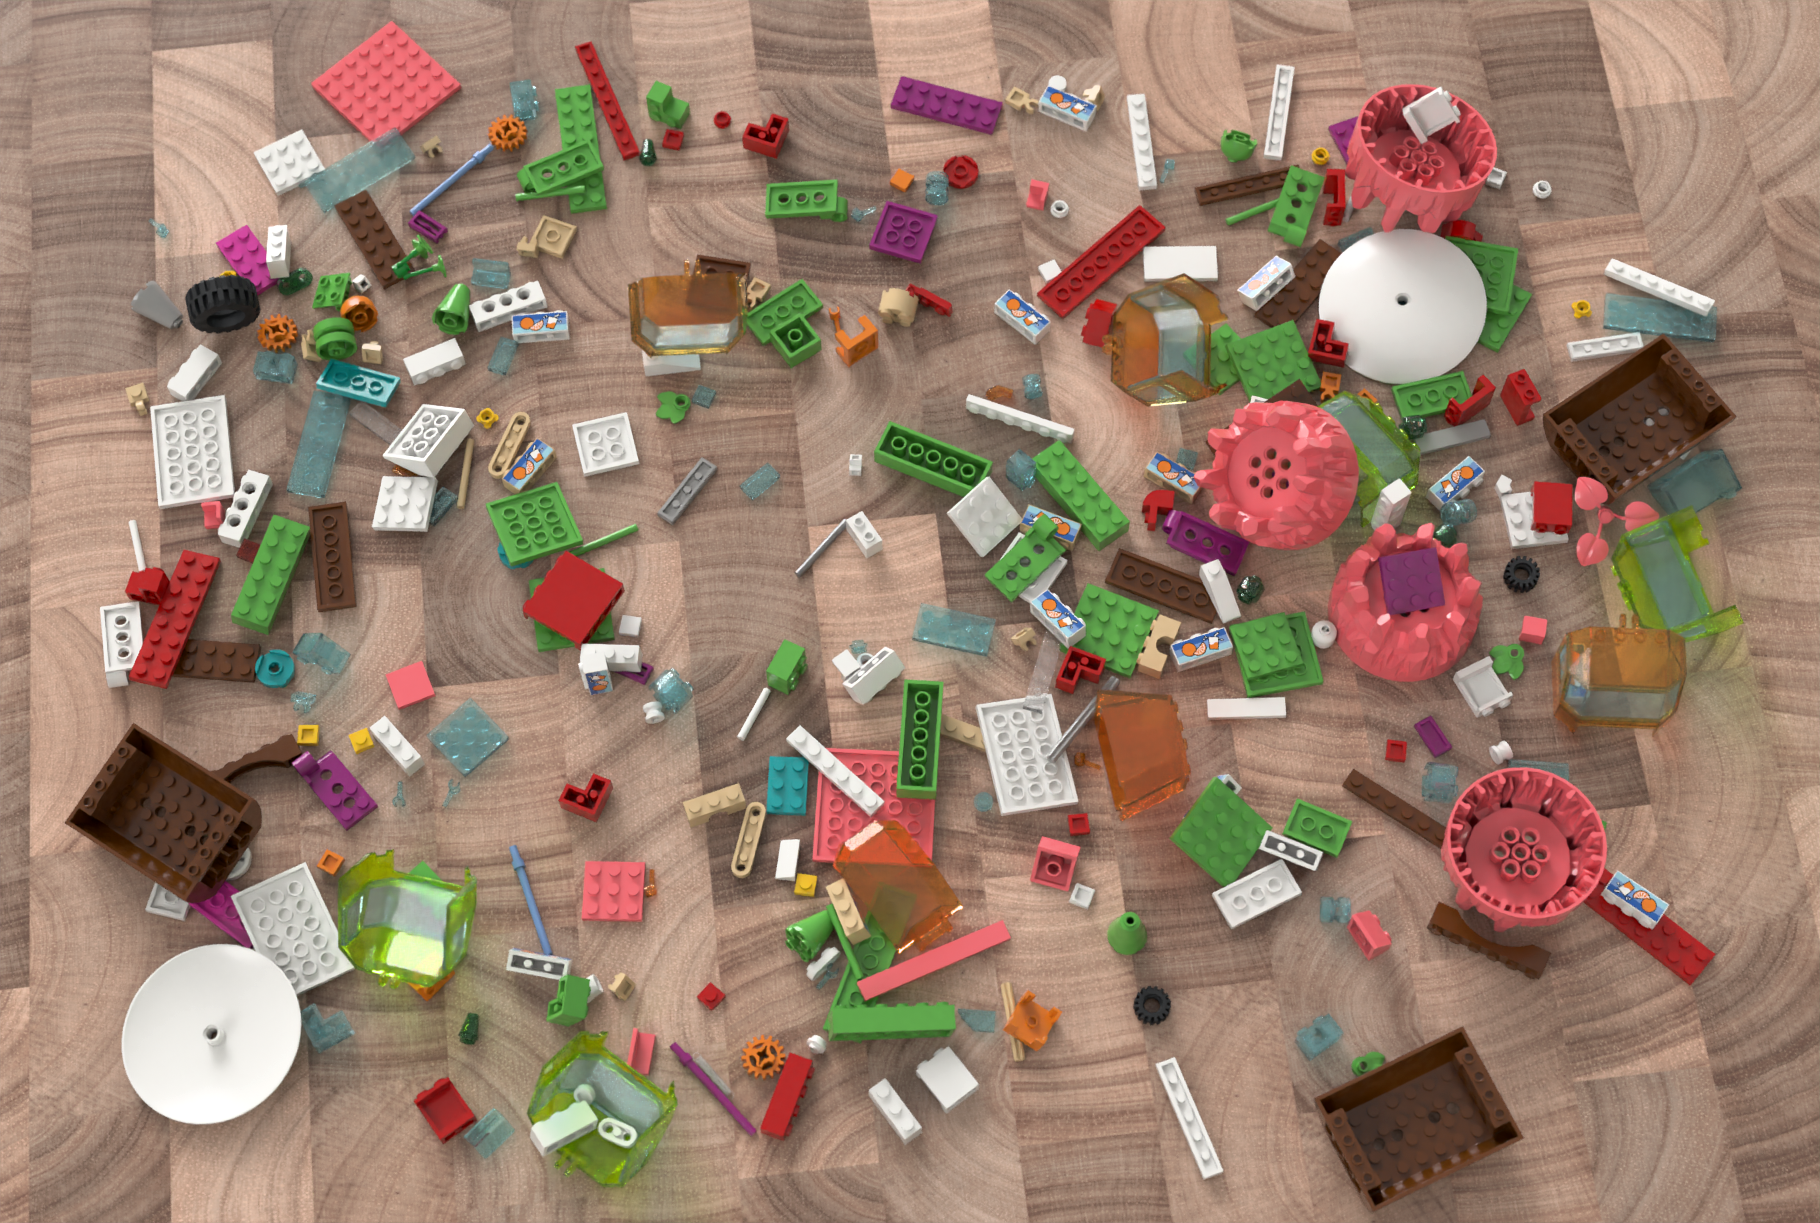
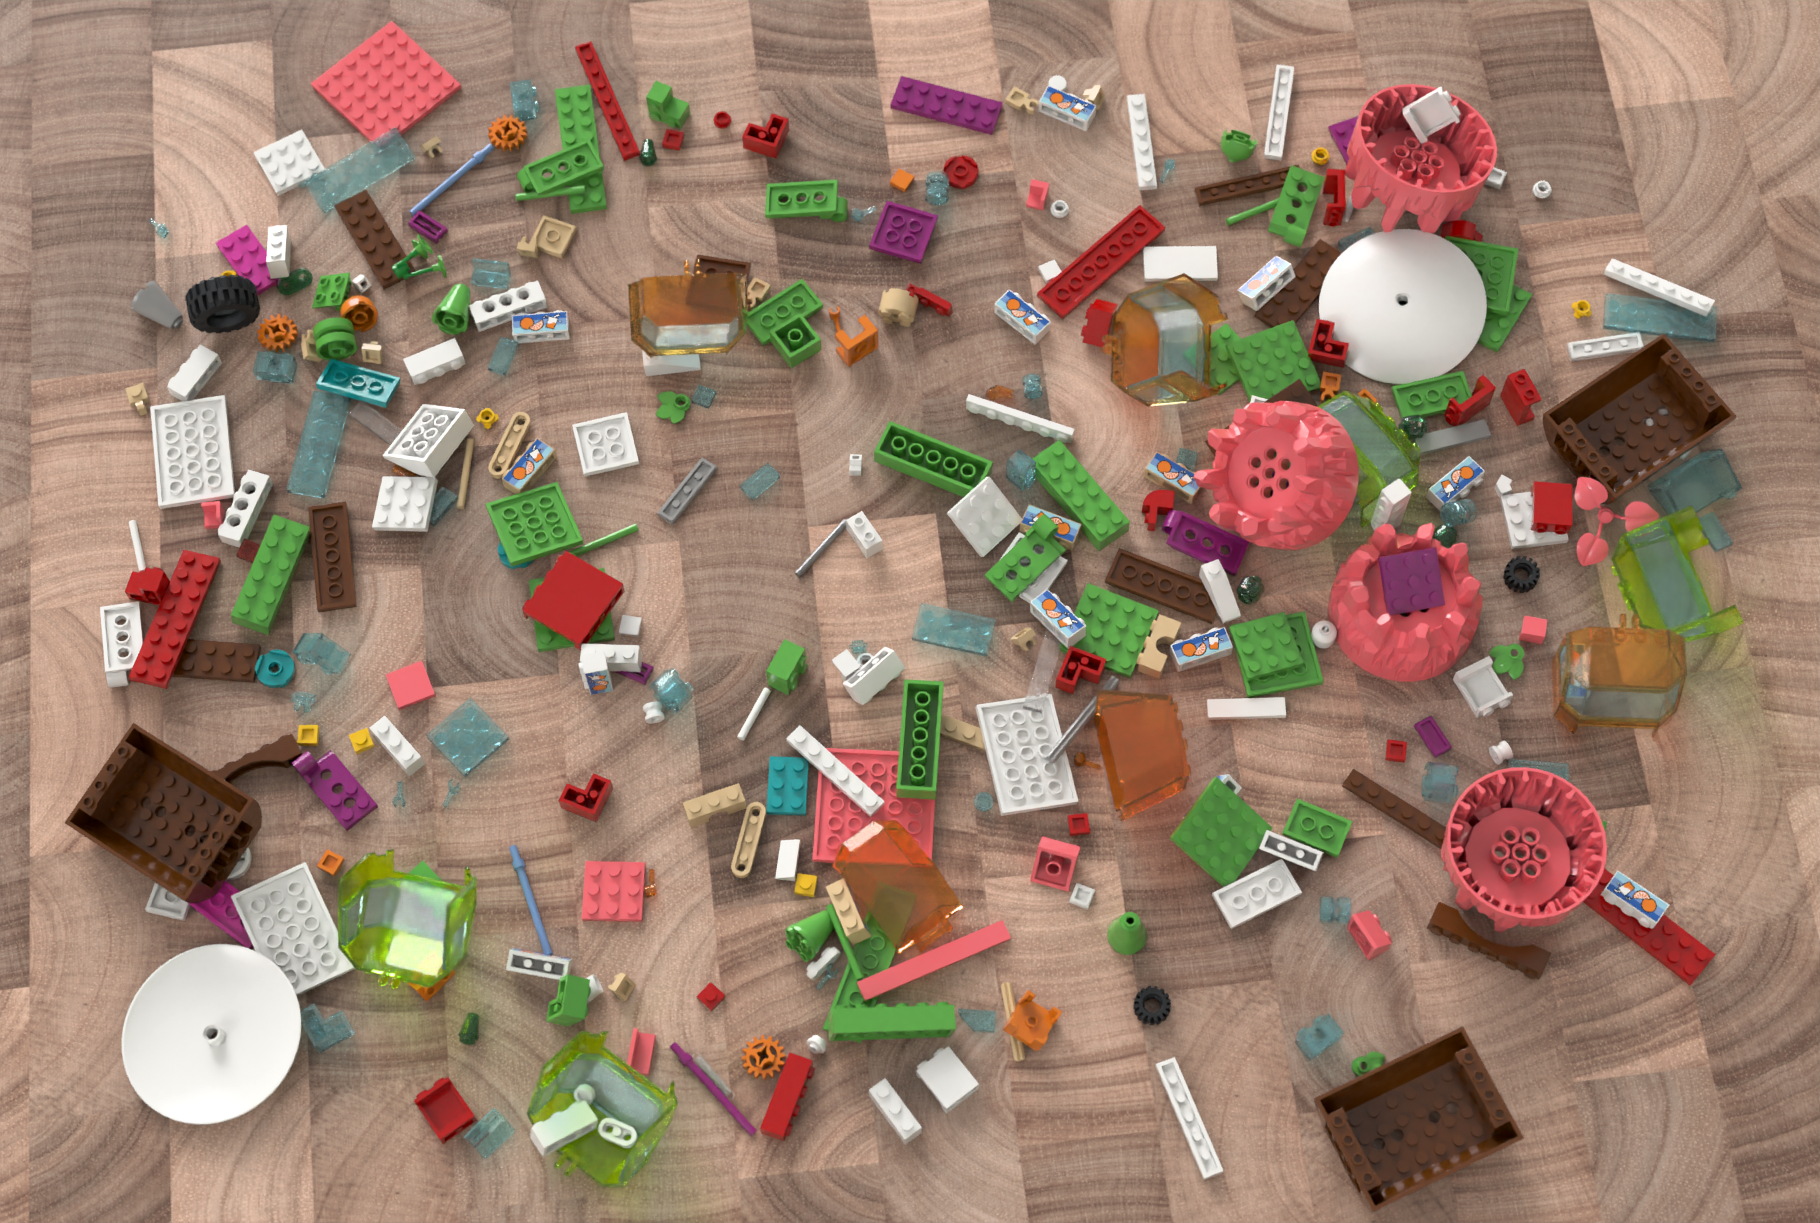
none -> clear light blue tile [1695,512,1733,553]

